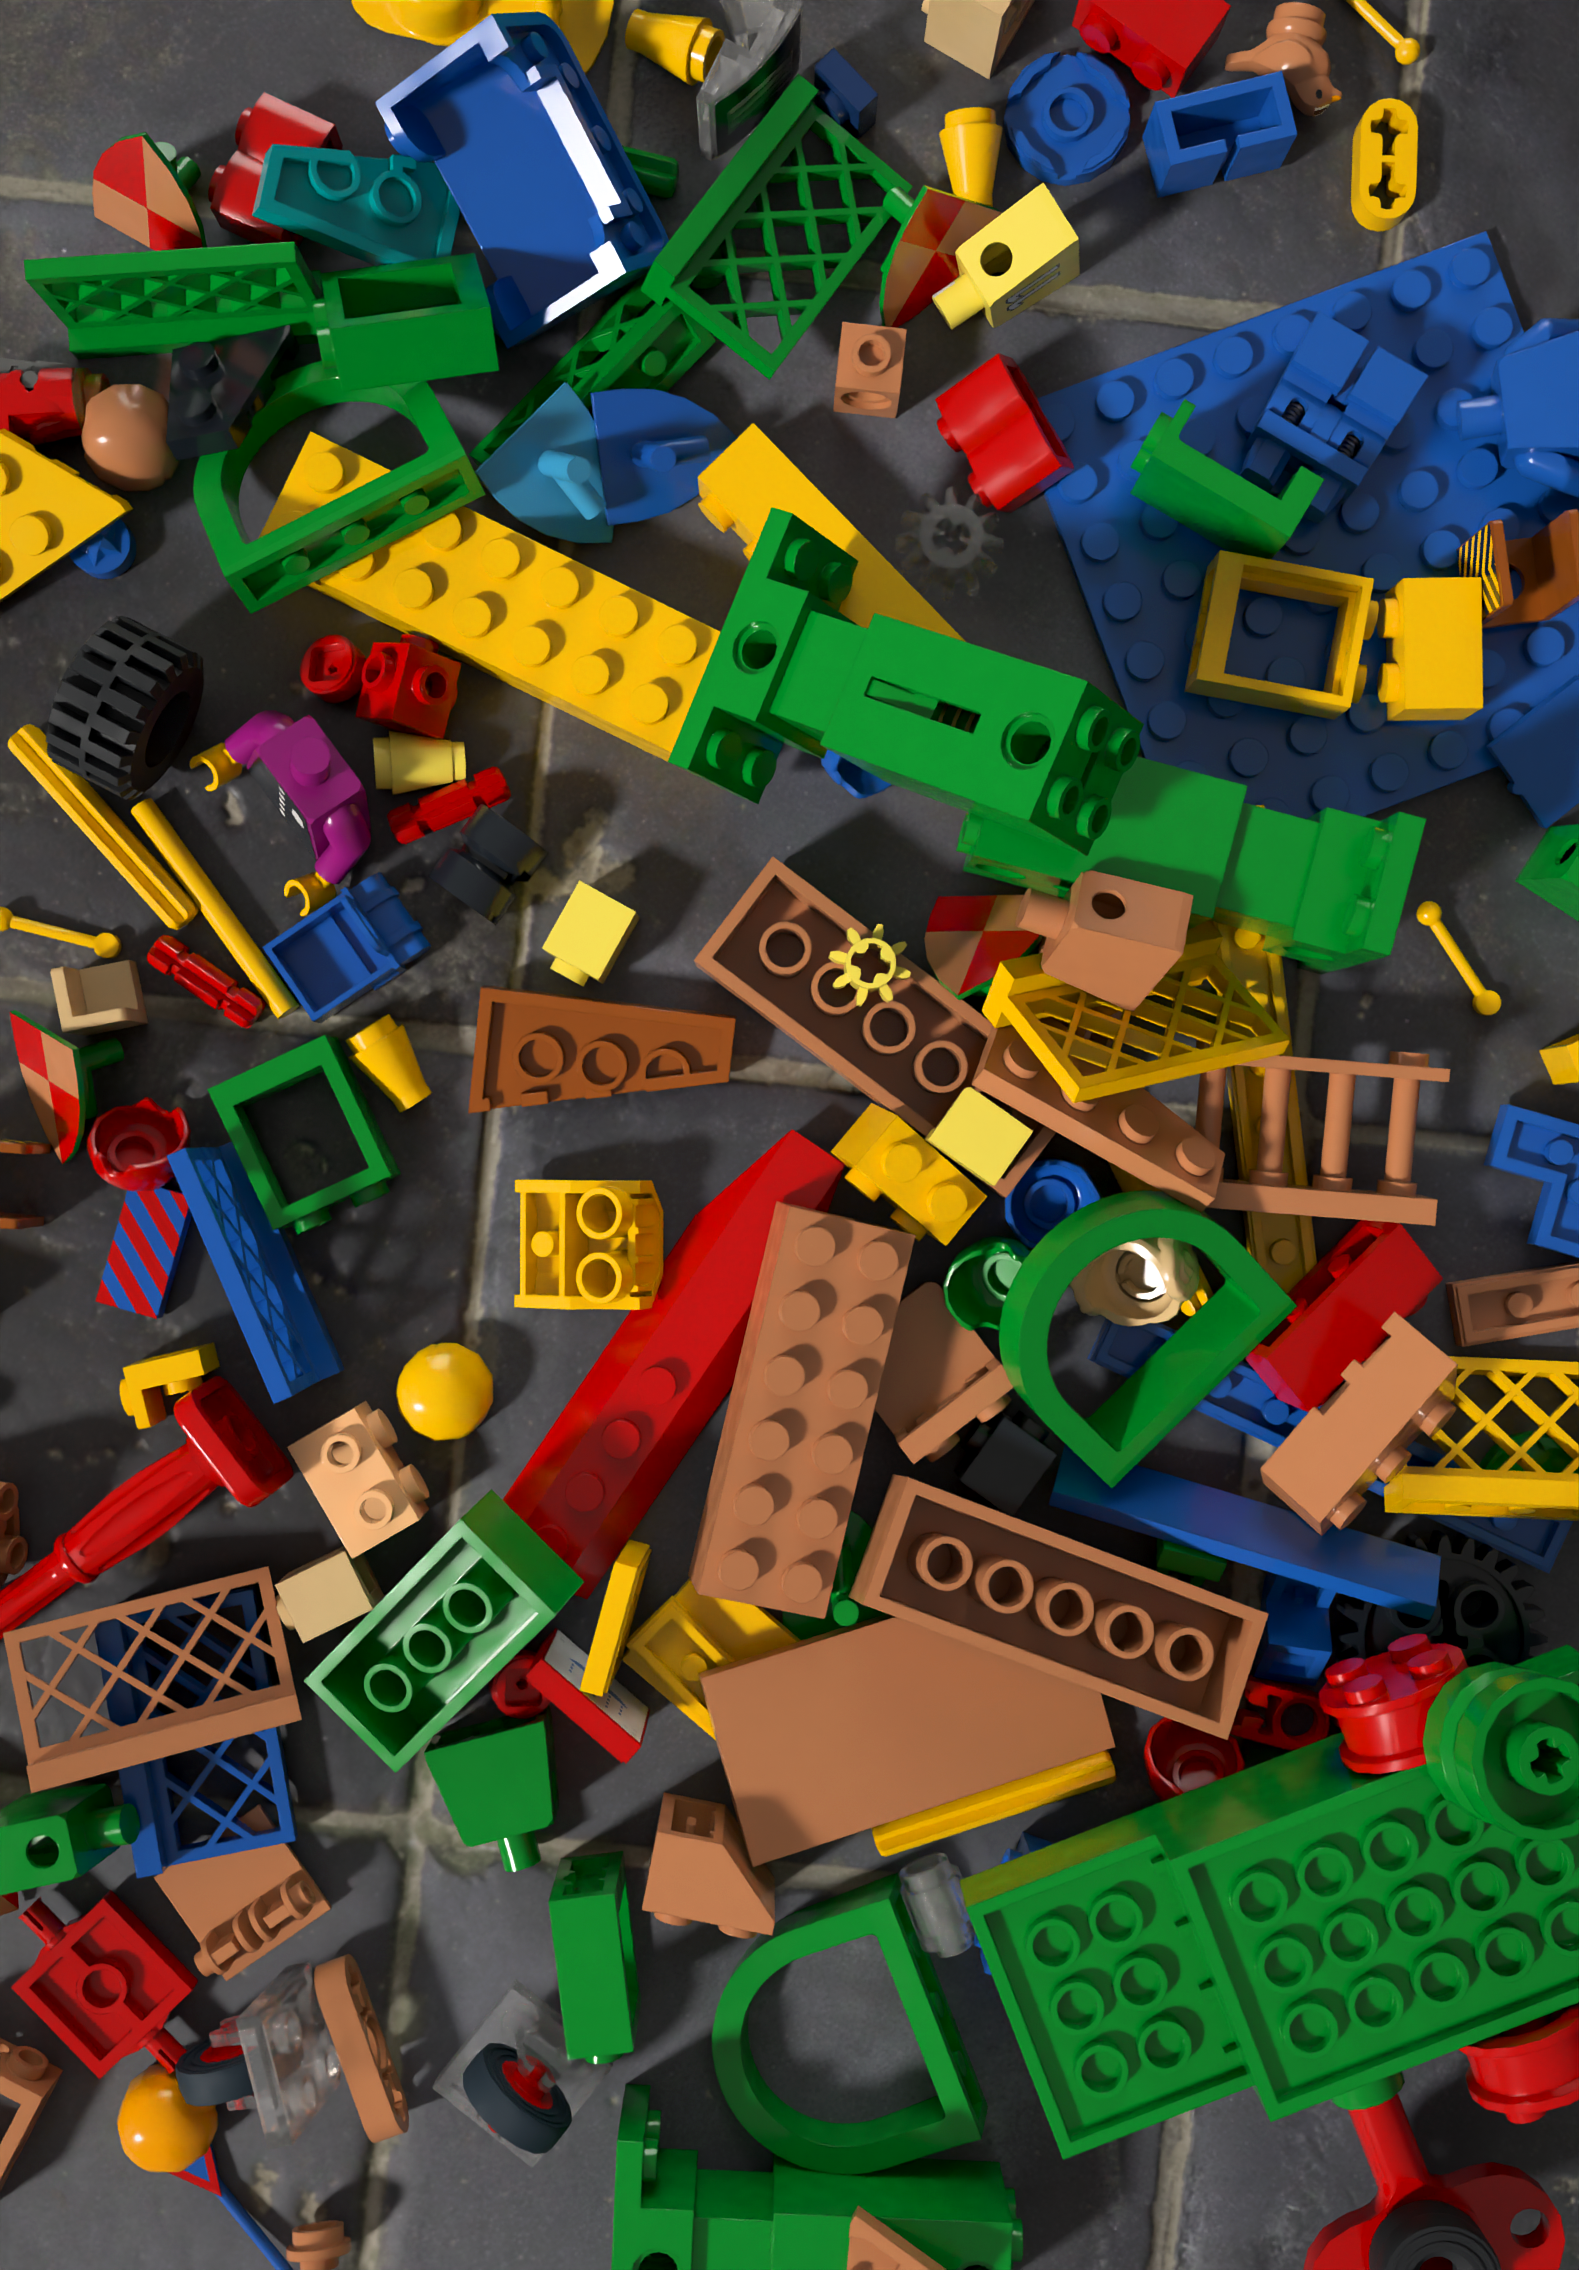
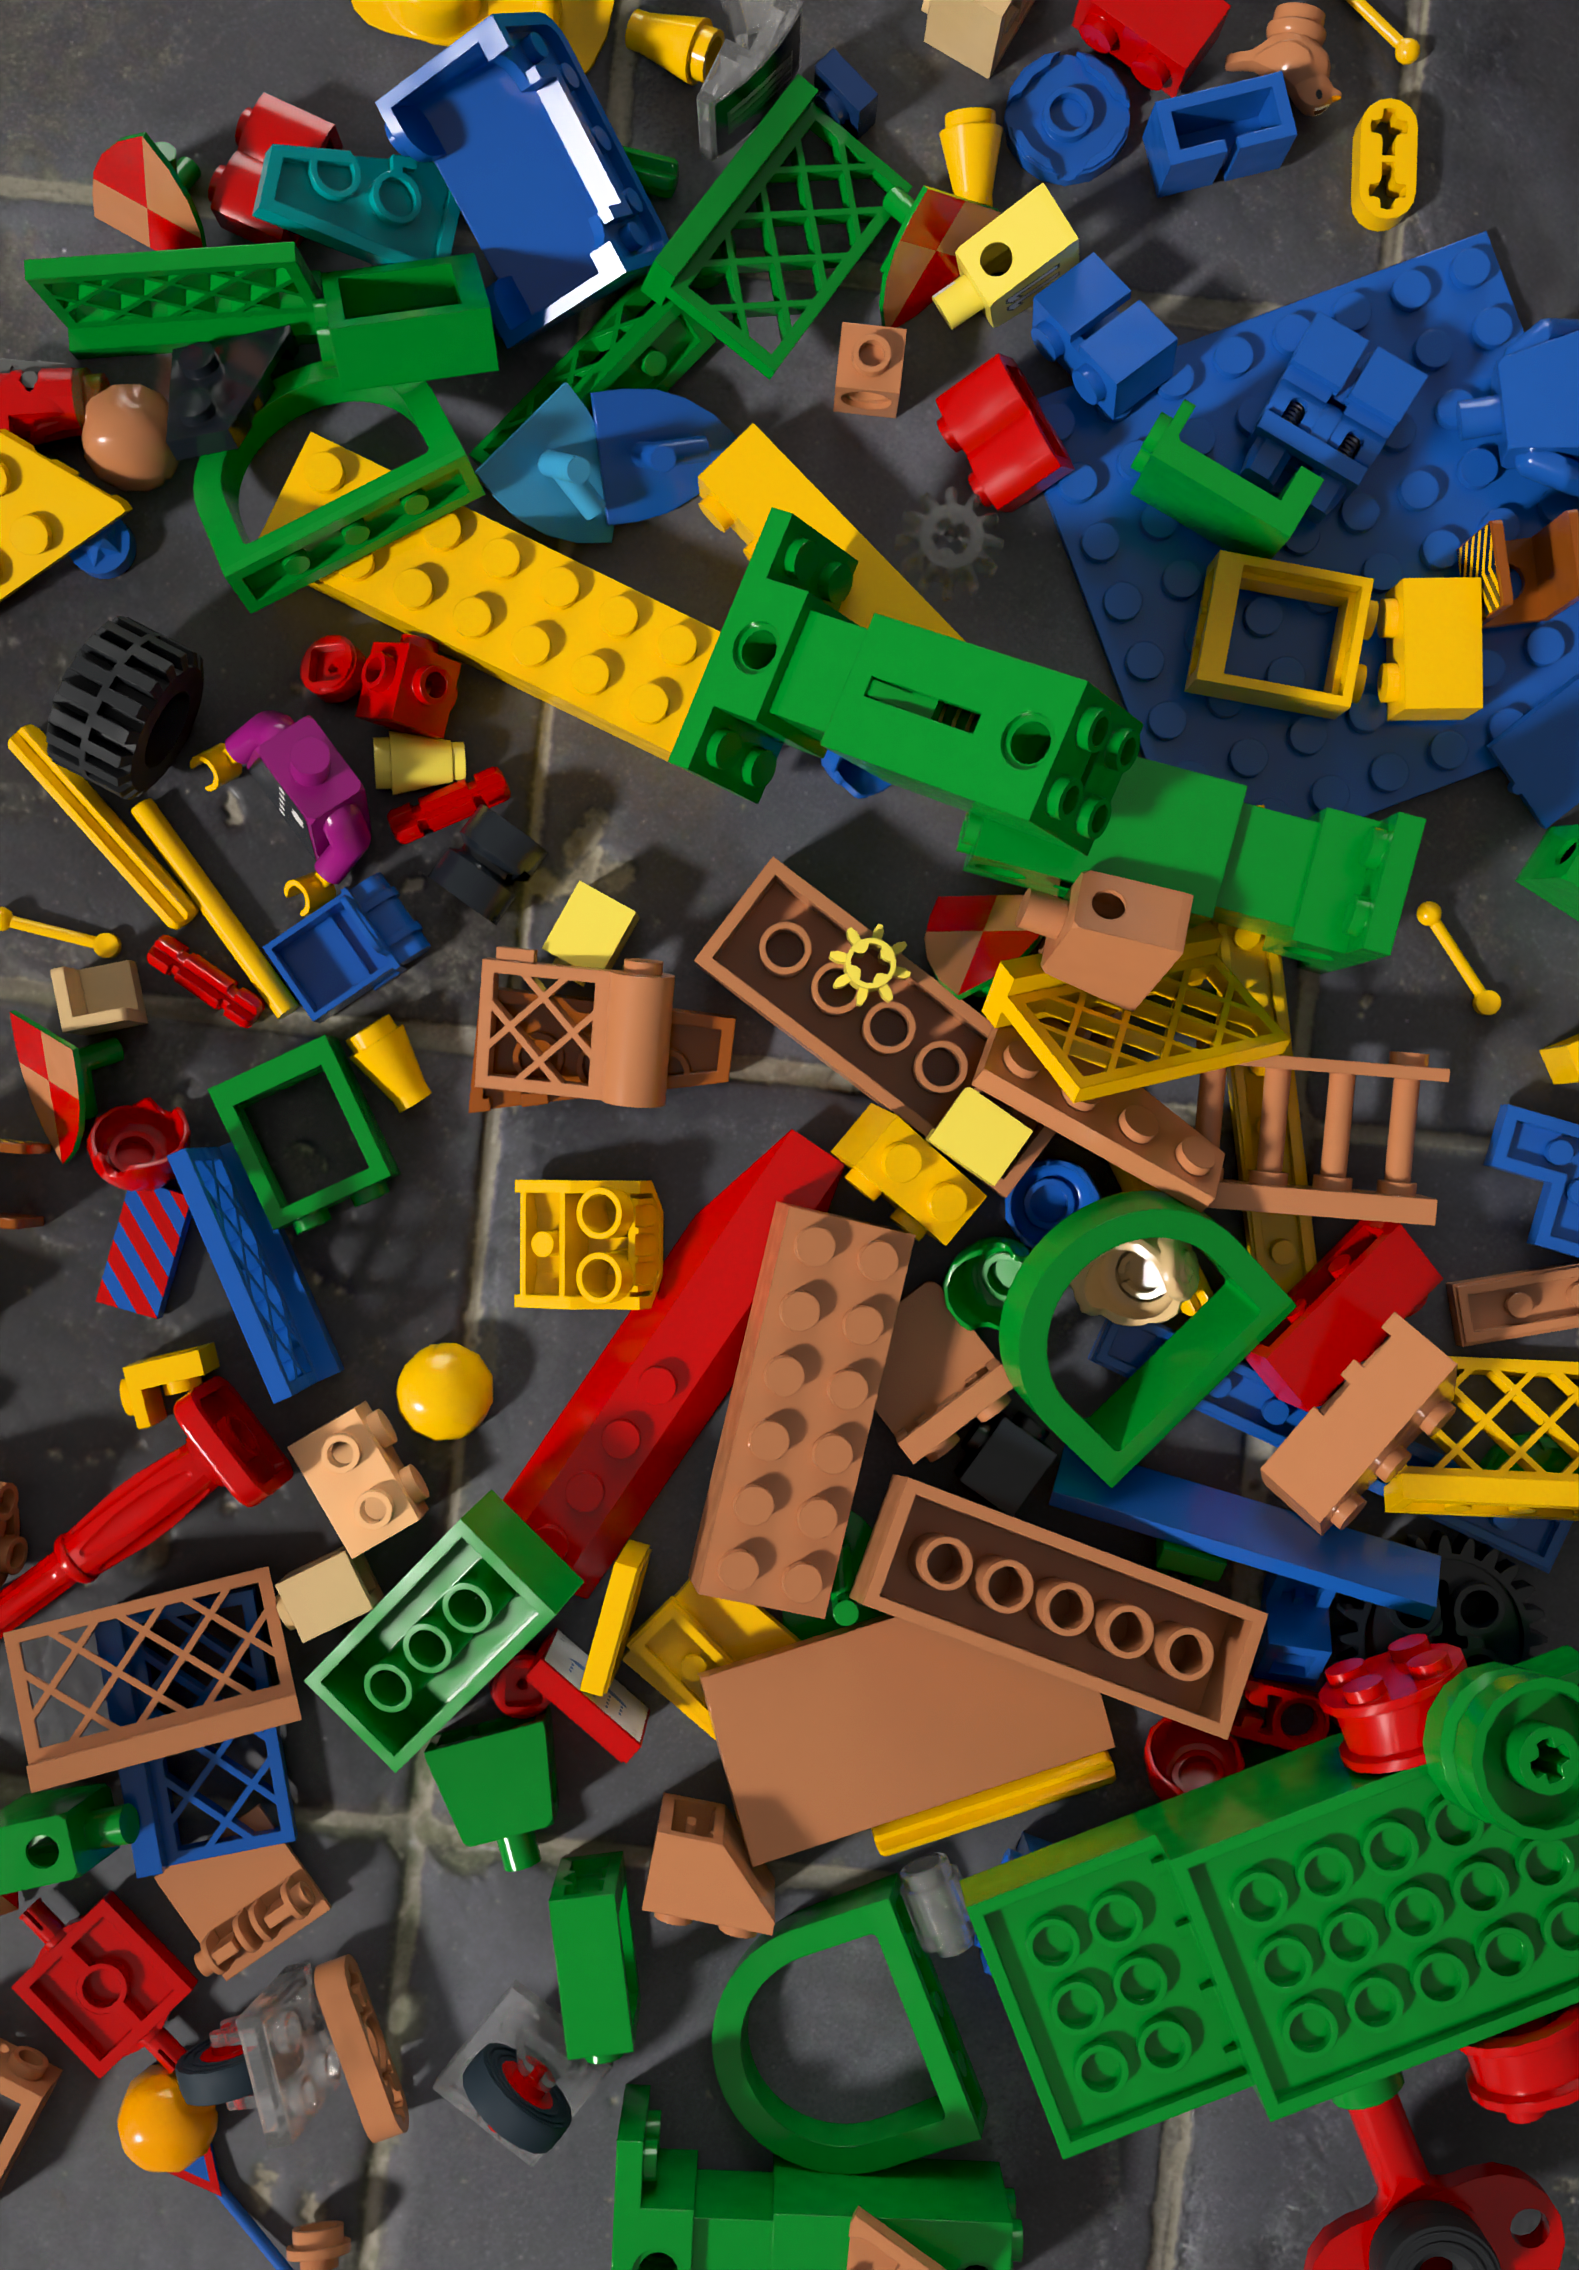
none -> nougat piece [475,946,675,1108]
none -> blue piece [1031,252,1178,420]

